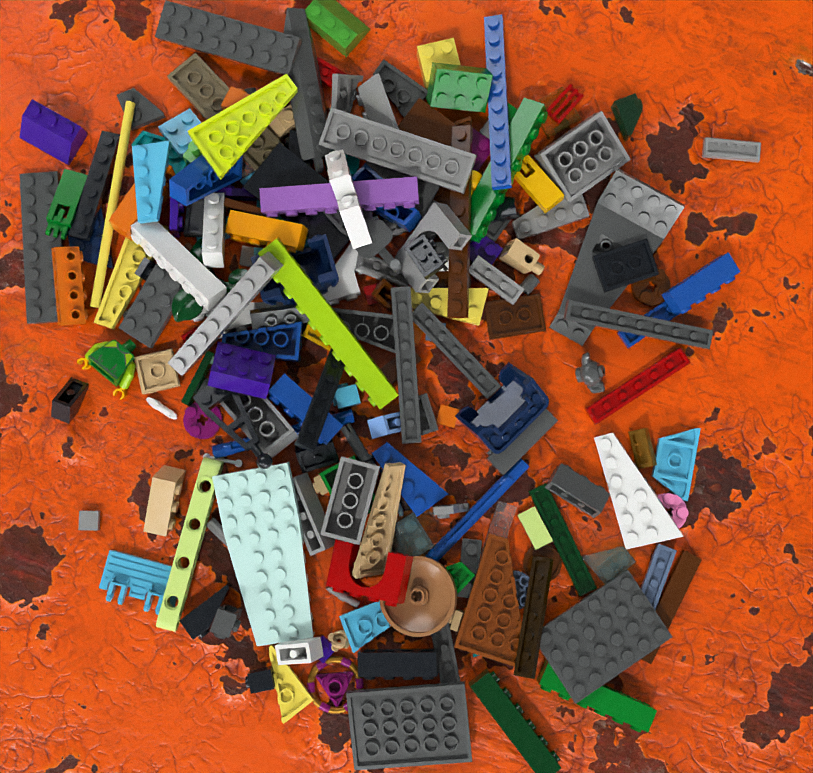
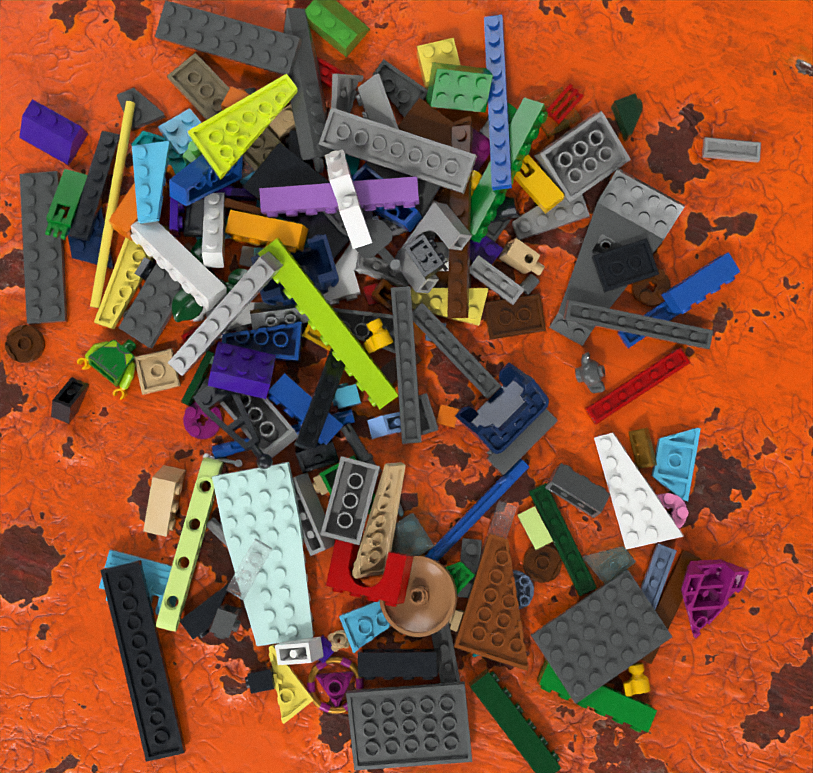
orange brick [51,246,88,326] -> none
light grey tile [78,510,100,531] -> none
white piece [146,397,178,420] -> none
light grey piece [325,586,361,608] -> none
blue wedge [371,442,448,517] -> none
light grey wing [432,503,469,519] -> none
dark brown plate [513,556,554,679] -> none
none -> reddish brown tile [5,325,45,363]
none -> black plate [100,560,186,762]
none -> clear plate [226,538,272,600]
none -> yellow piece [363,318,394,354]
none -> yellow piece [623,663,651,696]
none -> magenta wedge [681,559,749,639]

